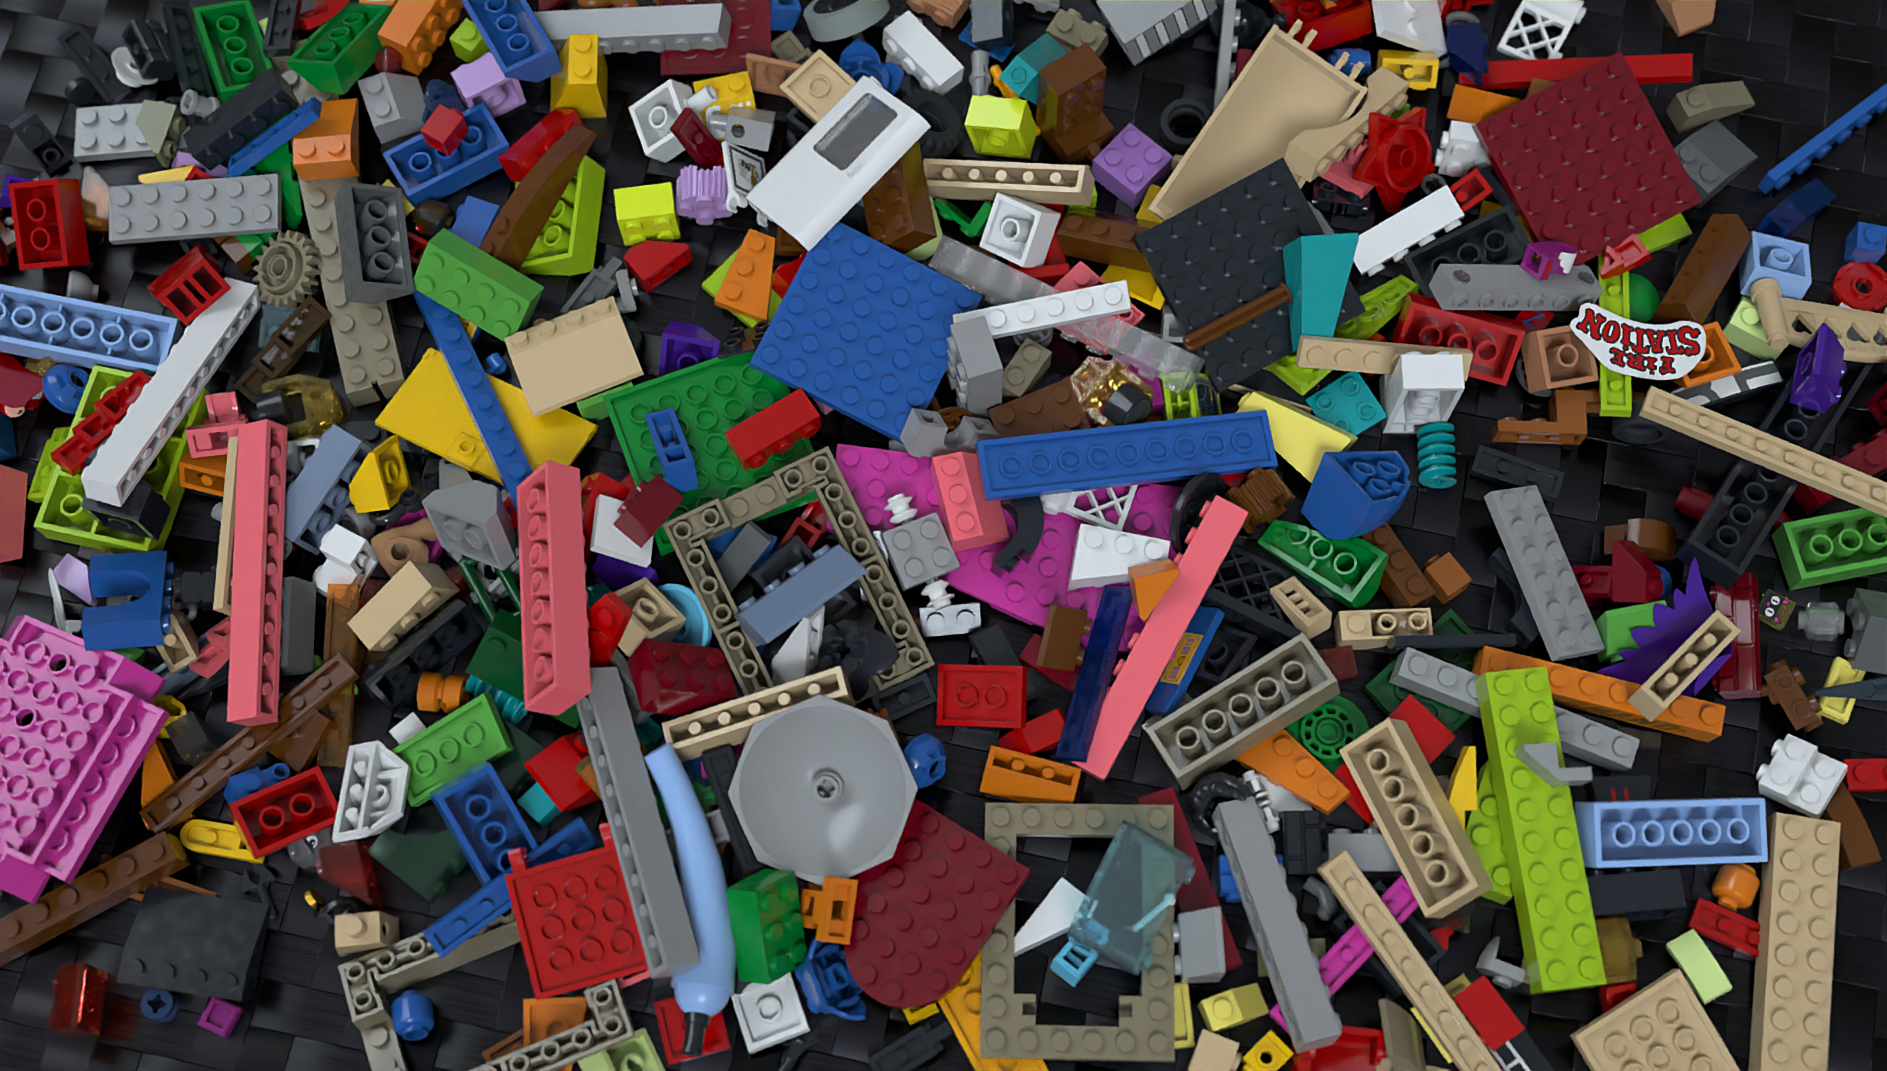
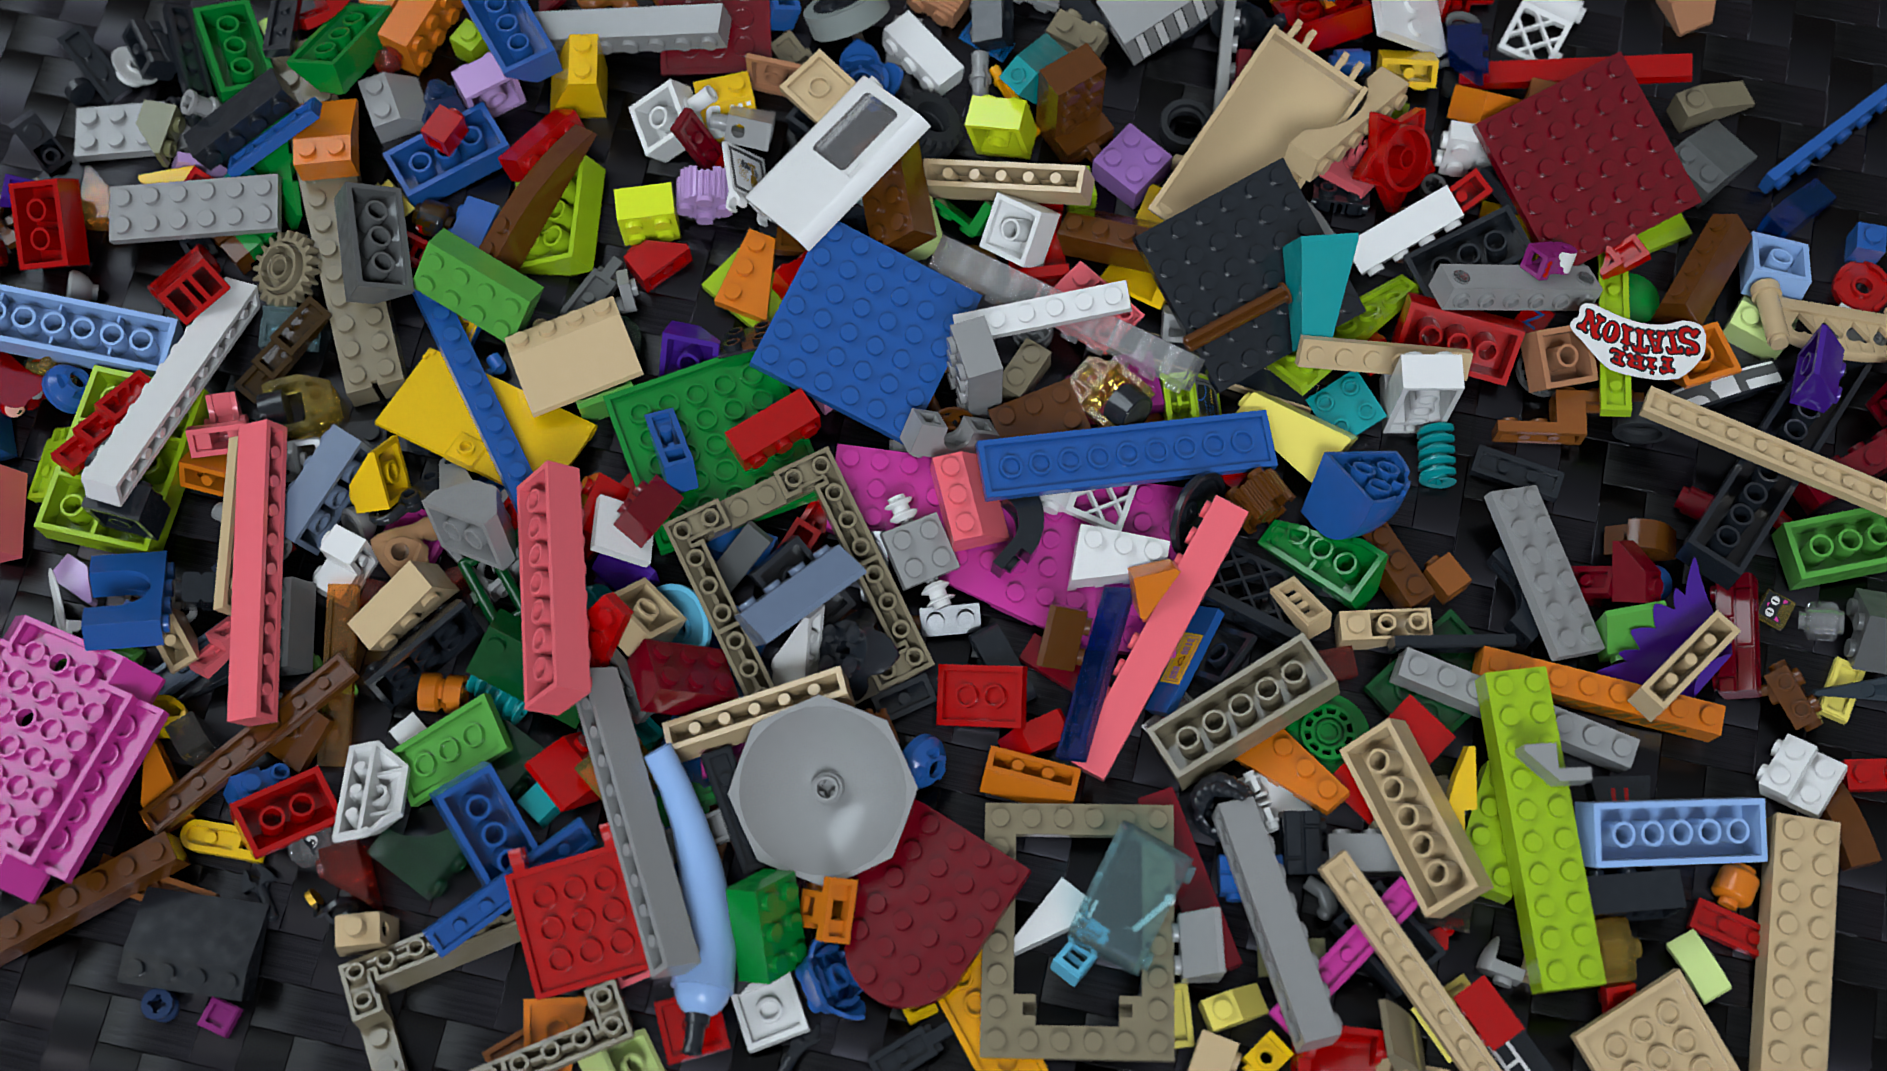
clear red slope [48,962,107,1036] -> none
blue head [391,990,435,1041] -> none

